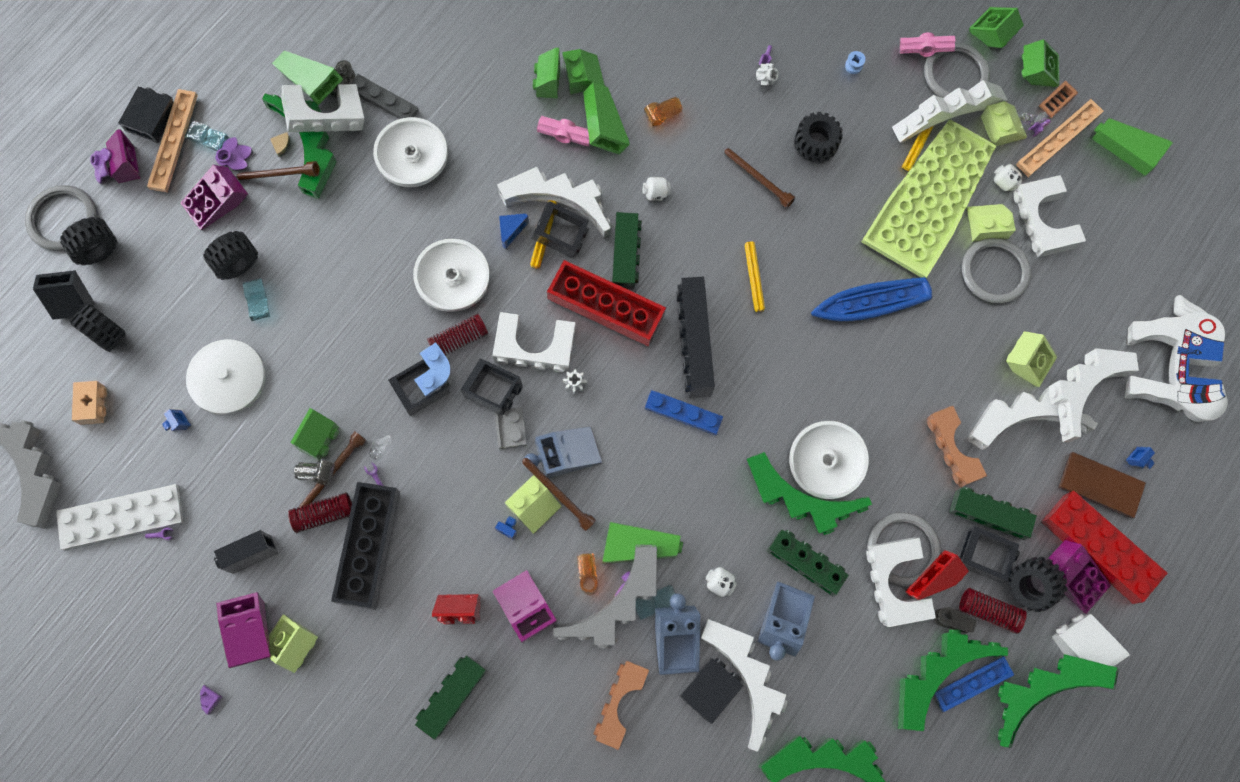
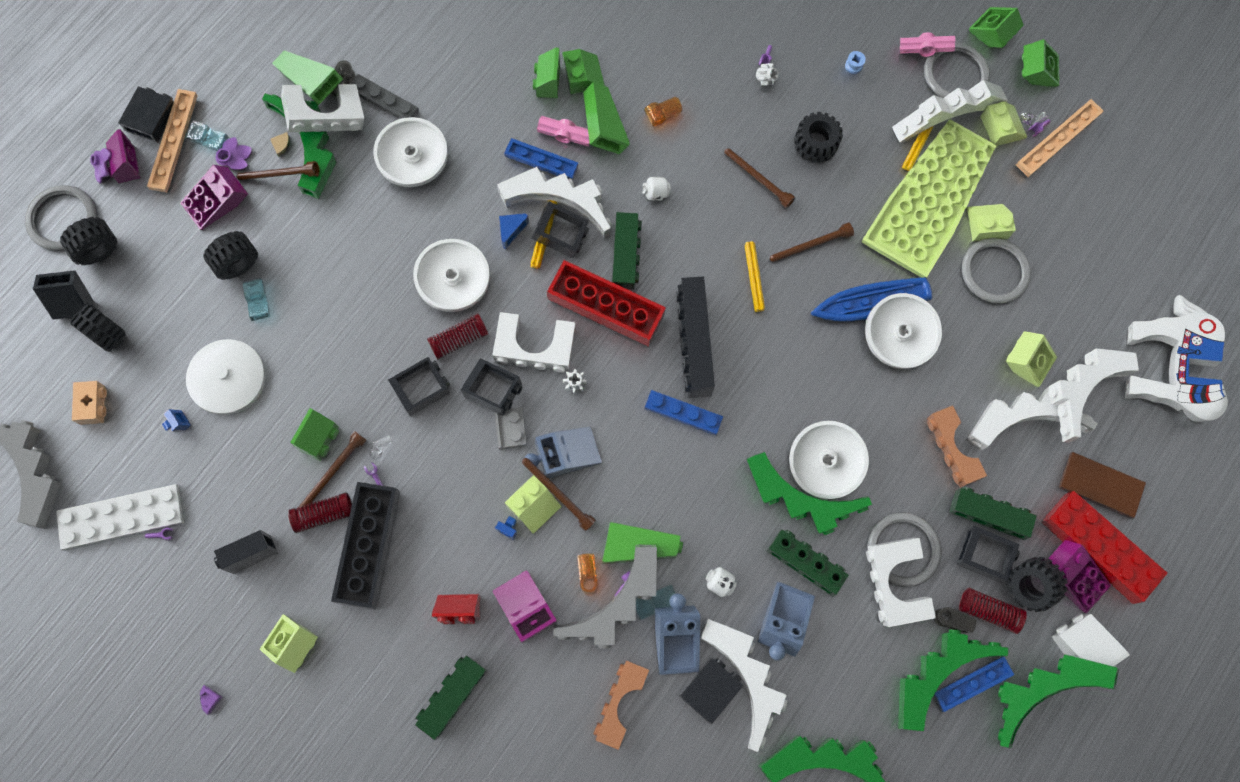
magenta slope [216,592,271,669] -> none
clear smoke piece [293,460,335,485] -> none
light blue plate [414,343,450,397] -> none
red slope [905,550,969,600] -> none
white head [994,164,1022,191] -> none
white arch [1013,175,1086,258] -> none
nougat slope [1039,81,1078,118] -> none
bright green slope [1092,118,1173,176] -> none
blue tile [1126,447,1155,469] -> none
none -> blue plate [504,138,578,179]
none -> reddish brown piece [770,222,854,262]
none -> white dish [865,293,942,369]

